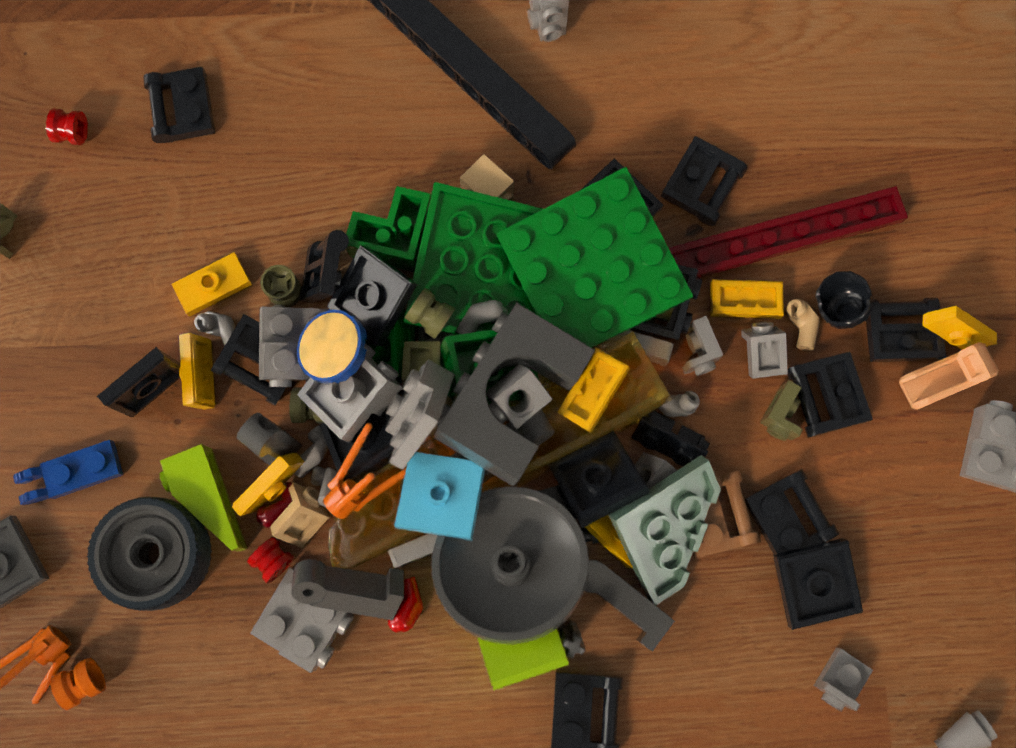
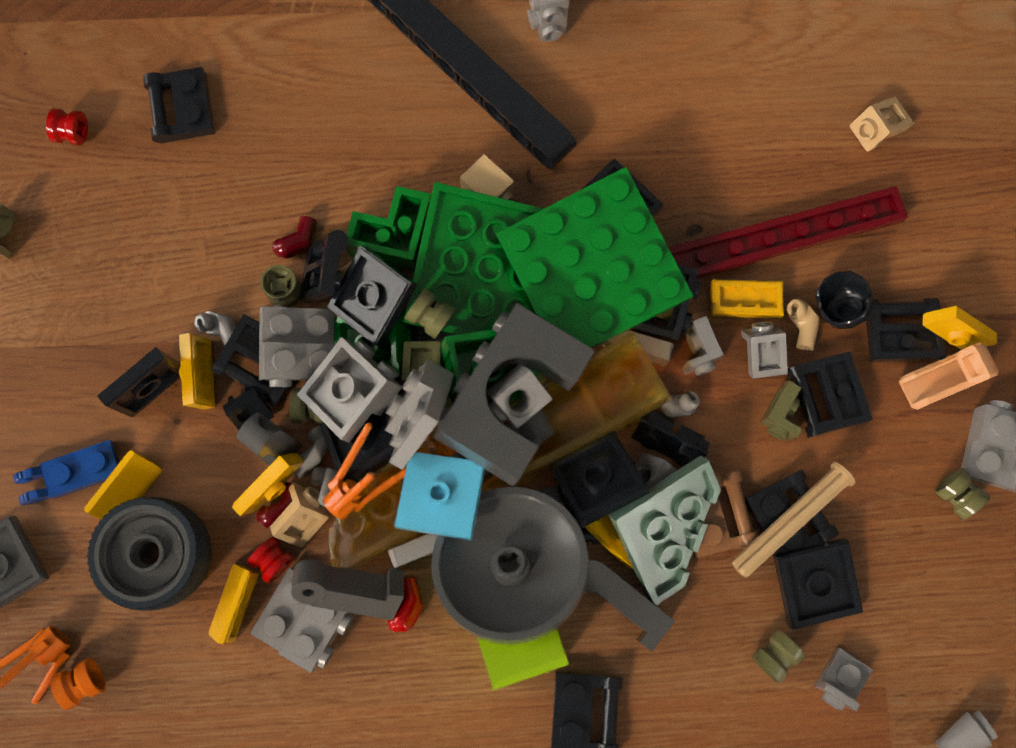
lime slope [160,444,247,551] -> none
yellow plate [171,252,252,317] -> none
pearl gold tile [297,309,367,384] -> none
light grey arm [455,300,508,335] -> none
yellow plate [557,348,630,433] -> none
dark grey axle [558,620,586,658] -> none
black plate [660,136,748,226] -> none
none -> yellow slope [84,450,162,520]
none -> yellow slope [209,564,259,645]
none -> black tile [222,387,274,430]
none -> dark red arm [272,216,317,259]
none -> tan axle [732,462,856,577]
none -> olive wheel [751,629,806,684]
none -> tan bracket [850,96,915,151]
none -> olive wheel [935,468,990,520]

